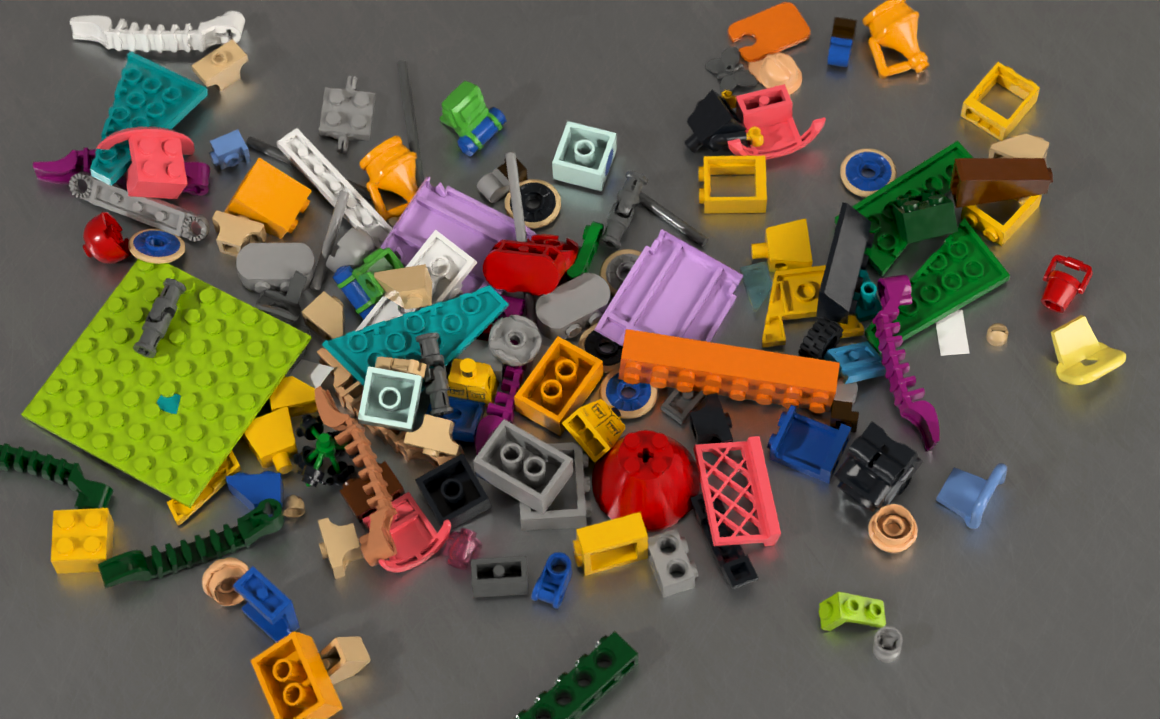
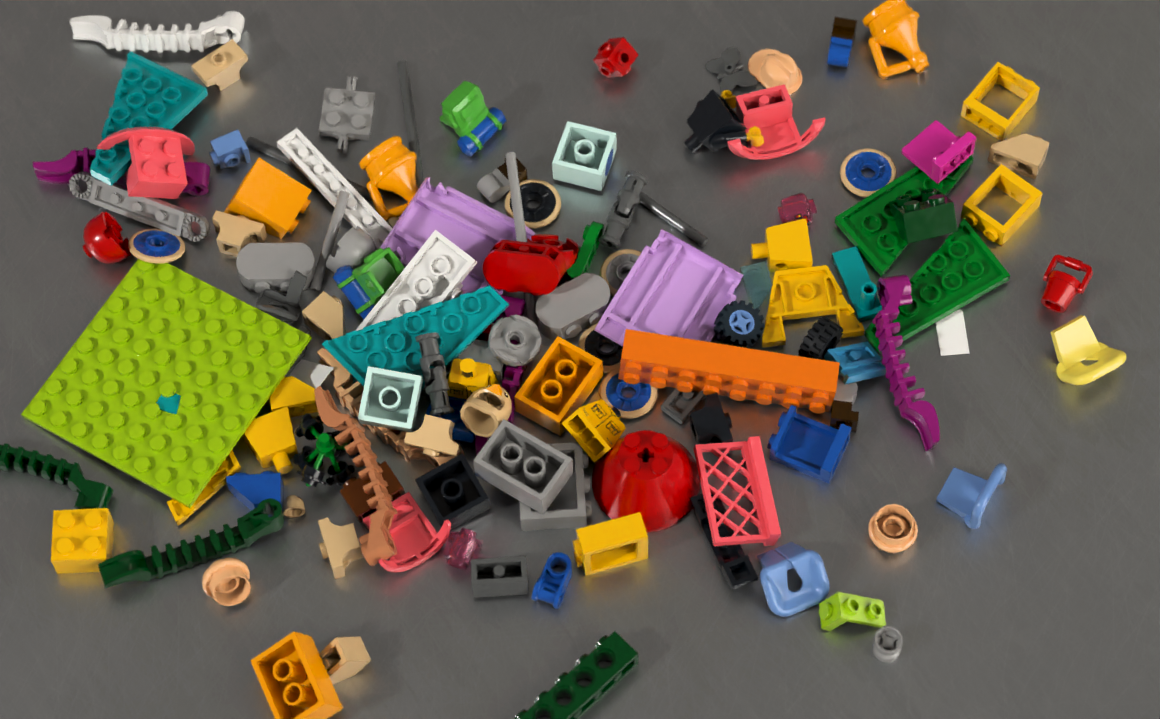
dark grey piece [133,278,186,358] -> none
blue panel [233,566,300,643] -> none
tan slope [374,264,432,309] -> none
tan piece [375,357,427,378] -> none
light grey brick [648,529,698,598] -> none
yellow window [698,156,767,214] -> none
orange piece [728,2,810,62] -> none
black slope [816,202,875,324] -> none
black piece [834,421,923,512] -> none
reddish brown slope [950,158,1053,208] -> none
tan hinge [986,323,1008,346] -> none
none -> tan piece [460,384,512,437]
none -> red brick [593,37,639,78]
none -> black wheel [714,300,765,348]
none -> medium blue piece [757,542,830,617]
none -> clear pink head [777,193,817,226]
none -> dark pink bracket [901,120,976,184]

